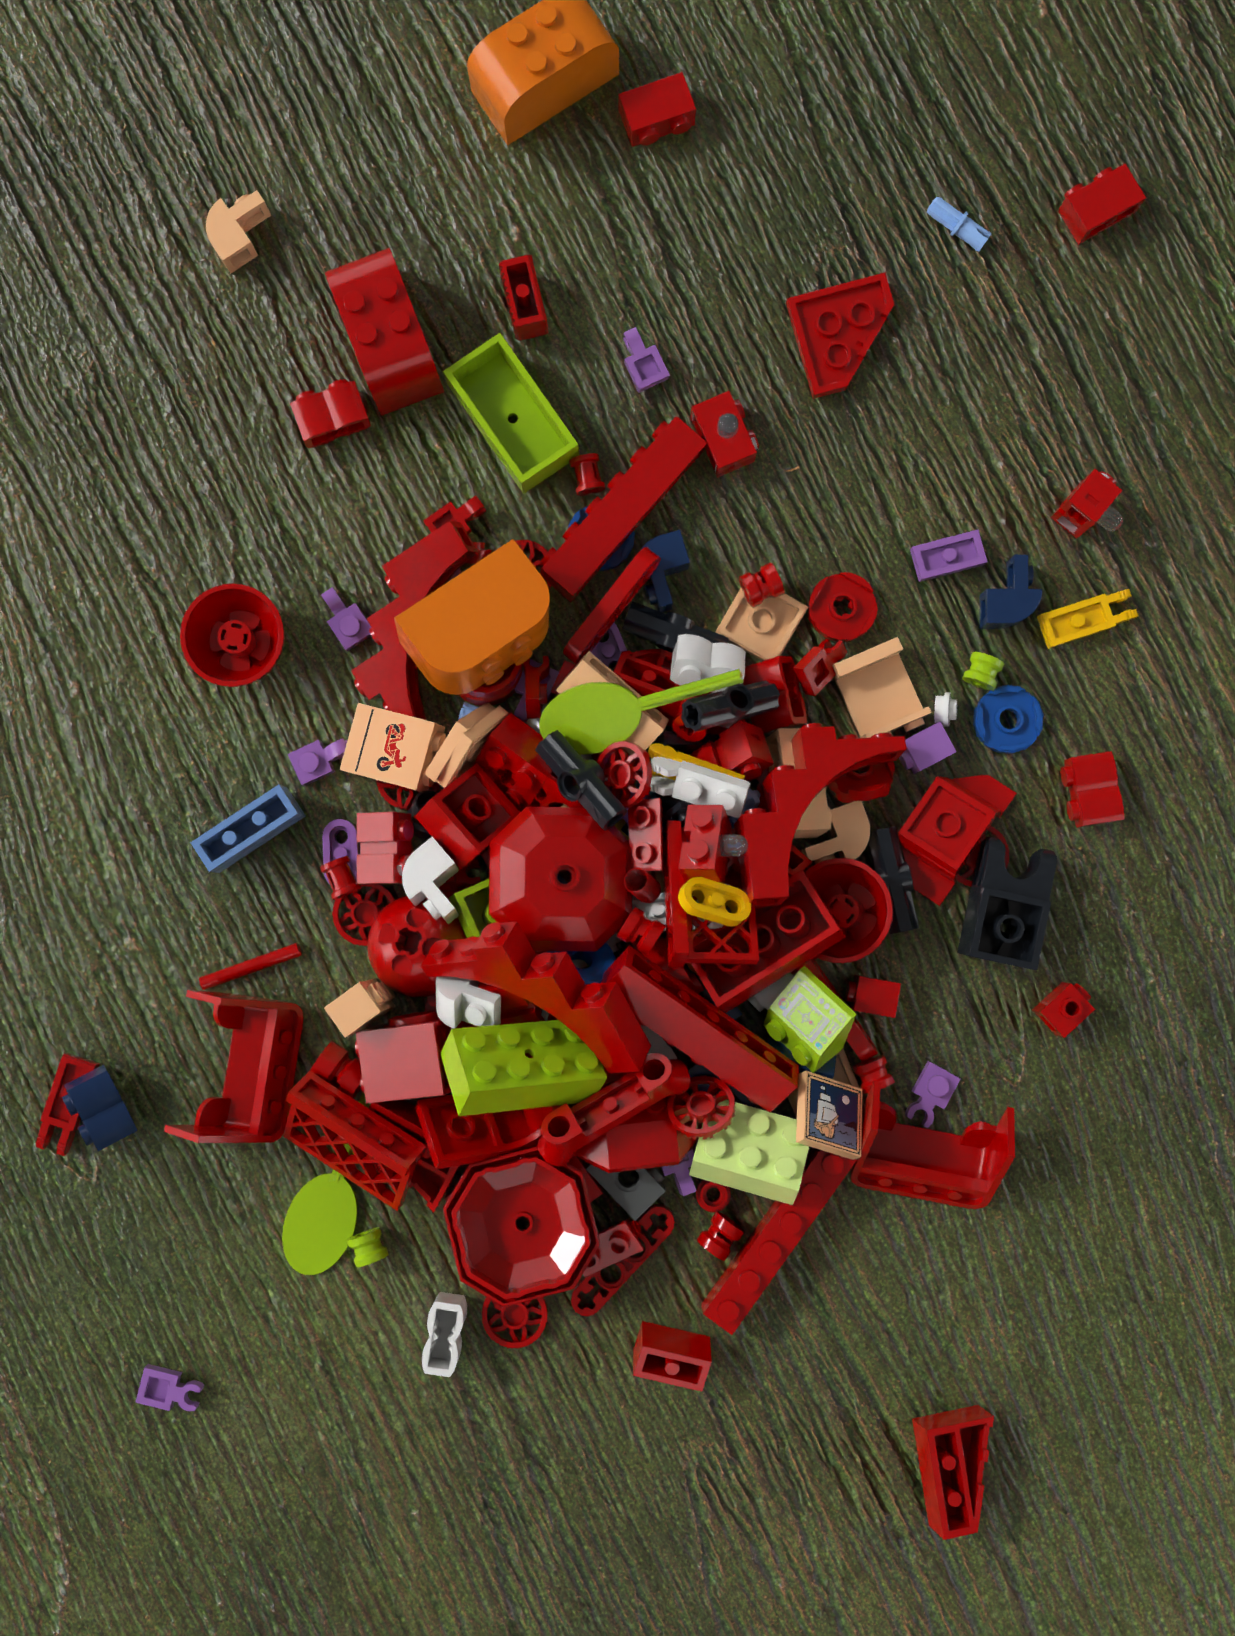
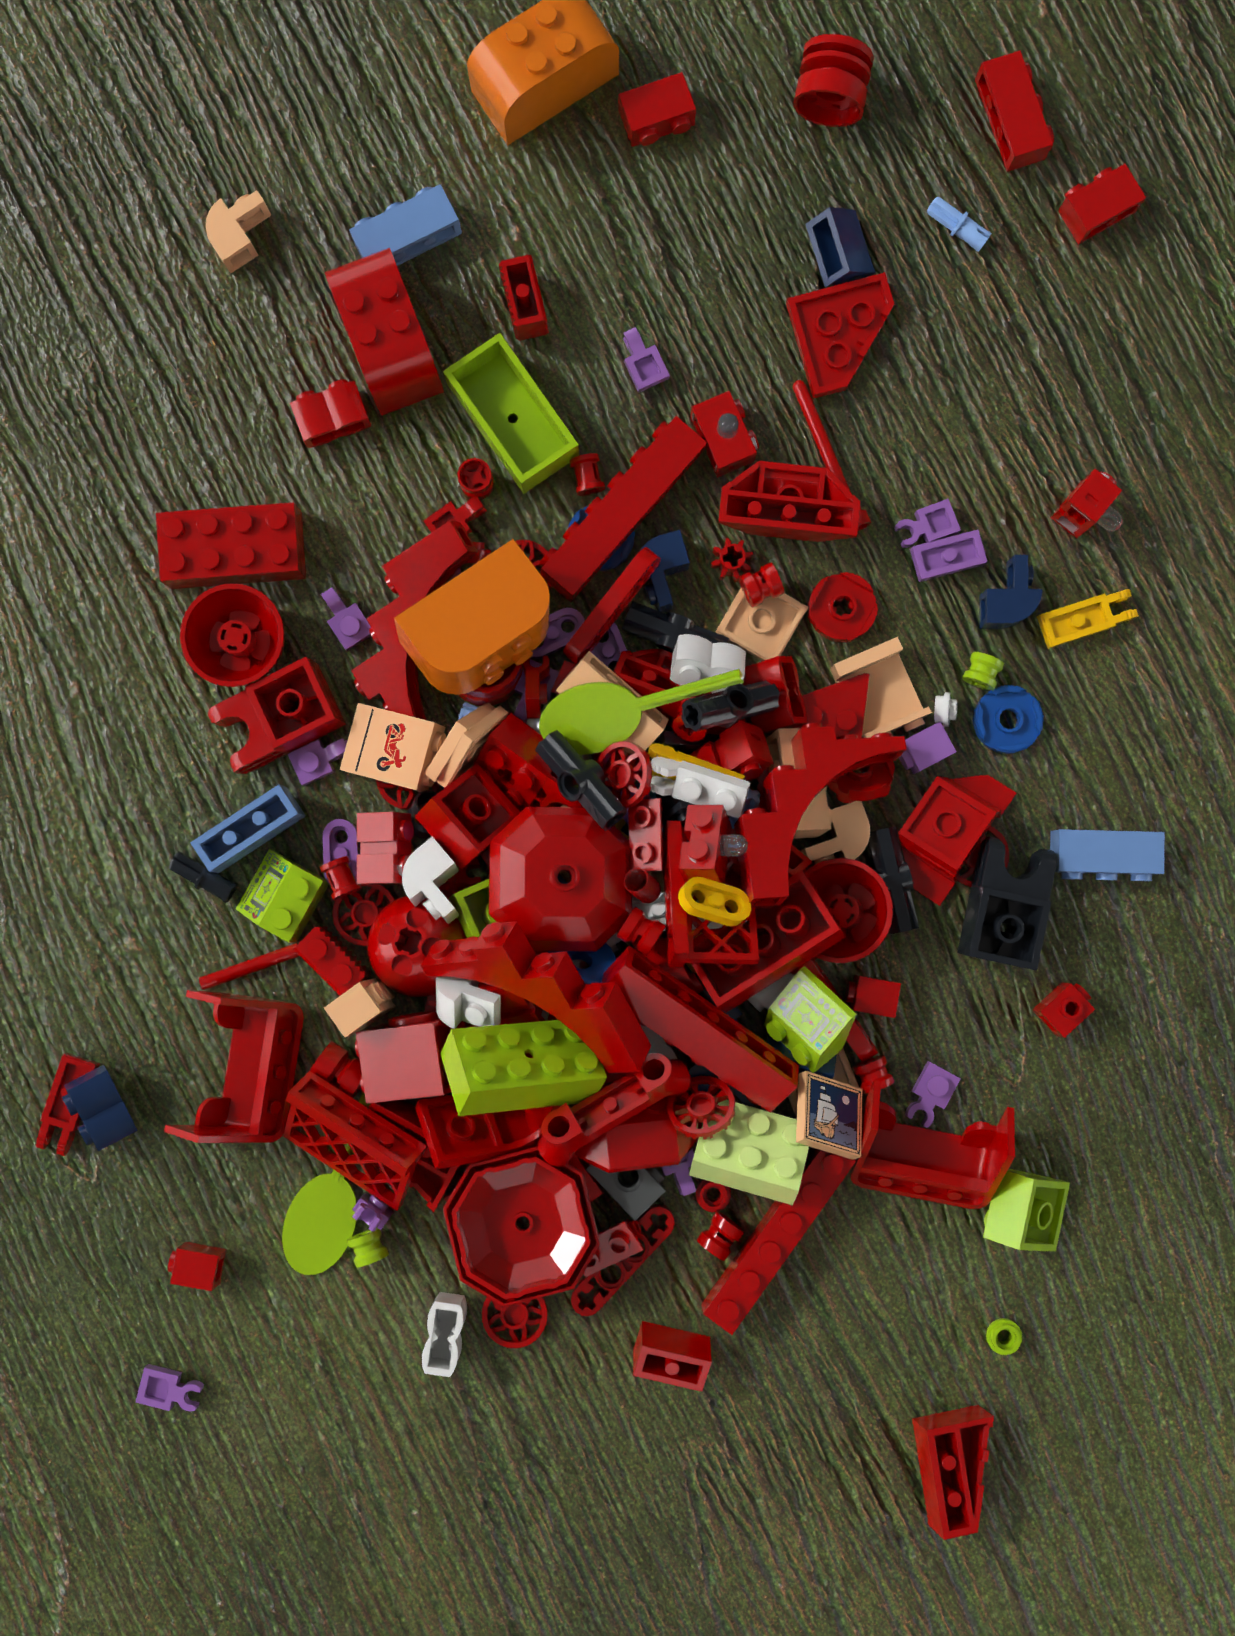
red plate [793,639,847,696] -> none
red brick [1060,751,1124,828] -> none
none -> red brick [156,502,306,589]
none -> red brick [168,1242,227,1291]
none -> black axle [169,852,238,903]
none -> red brick [208,656,346,774]
none -> lime slope [236,849,329,943]
none -> red brick [293,927,371,996]
none -> medium blue brick [349,184,462,266]
none -> medium lavender plate [352,1192,394,1232]
none -> red wheel [457,458,494,500]
none -> medium lavender plate [530,608,584,659]
none -> red gear [710,538,753,582]
none -> red wedge [718,461,861,542]
none -> red wheel [793,34,874,127]
none -> red piece [793,380,871,531]
none -> red wing [793,673,870,738]
none -> dark blue brick [805,207,875,287]
none -> medium lavender plate [894,498,961,548]
none -> red brick [975,50,1054,172]
none -> lime slope [983,1169,1070,1252]
none -> lime plate [986,1318,1022,1355]
none -> medium blue brick [1050,829,1165,881]

